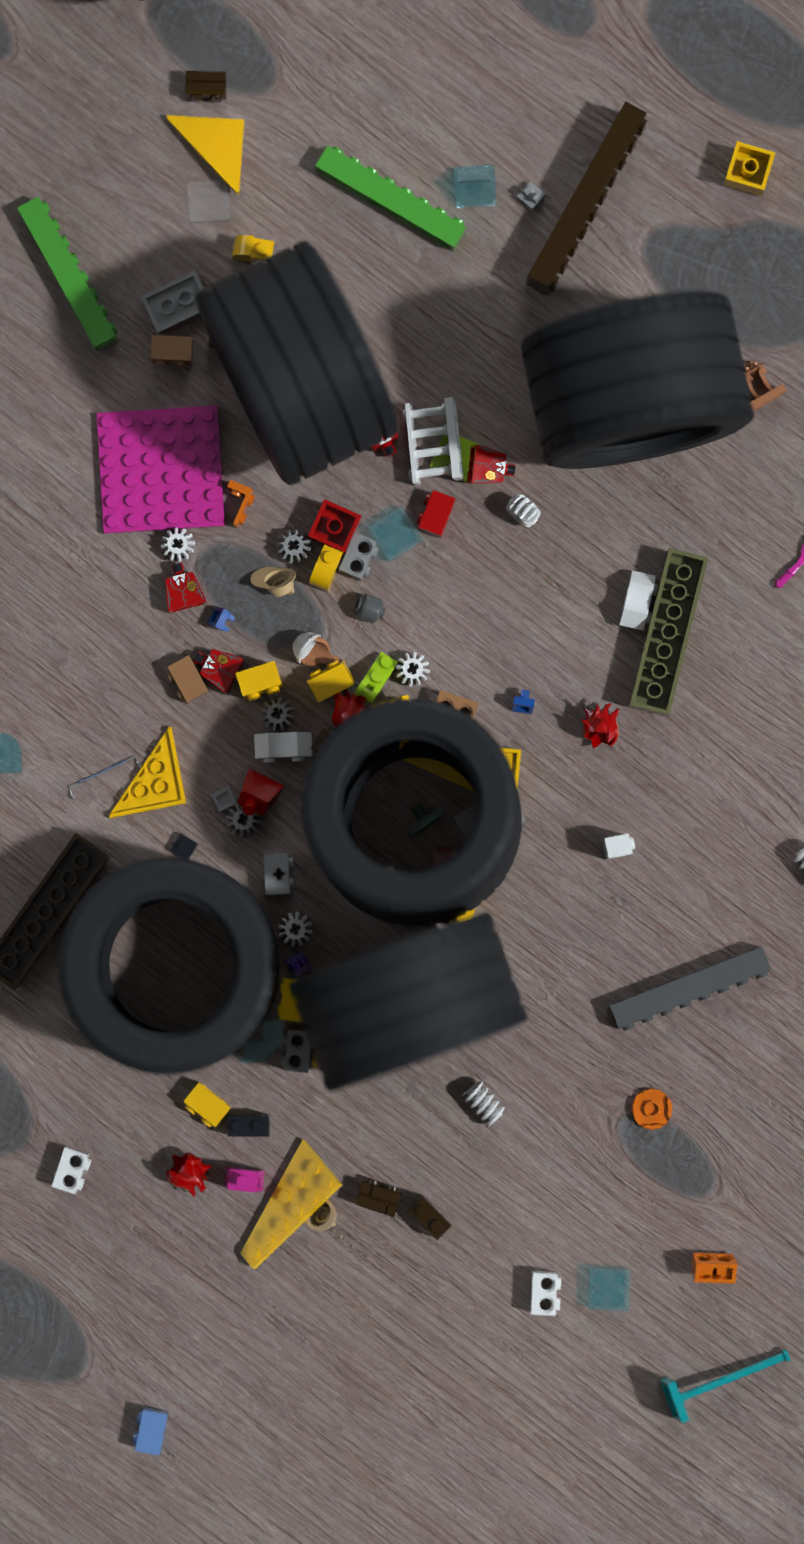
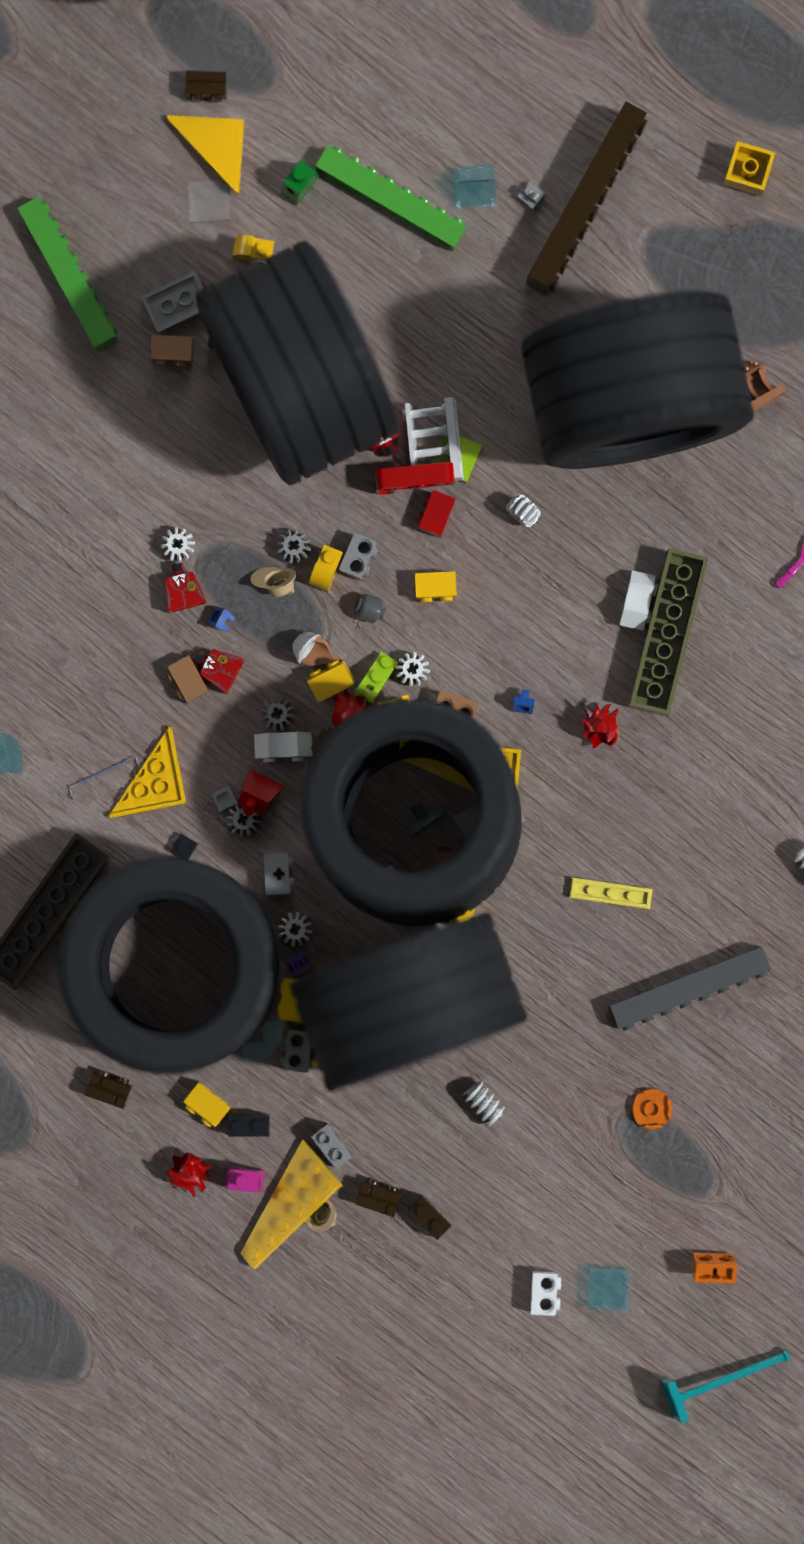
white brick [51,1146,92,1194] -> none
dark pink plate [97,406,225,534] -> none
medium blue brick [132,1407,168,1456] -> none
orange bracket [227,480,255,529] -> none
yellow brick [236,661,283,702] -> none
red brick [308,499,362,555] -> none
clear light blue plate [368,506,424,562] -> none
red torso [466,444,516,484] -> none
white brick [602,834,635,860] -> none
none -> dark brown brick [85,1069,133,1109]
none -> green torso [281,160,320,206]
none -> light grey brick [311,1123,353,1170]
none -> red beam [374,462,455,495]
none -> yellow brick [415,571,457,603]
none -> light yellow tile [569,878,653,909]

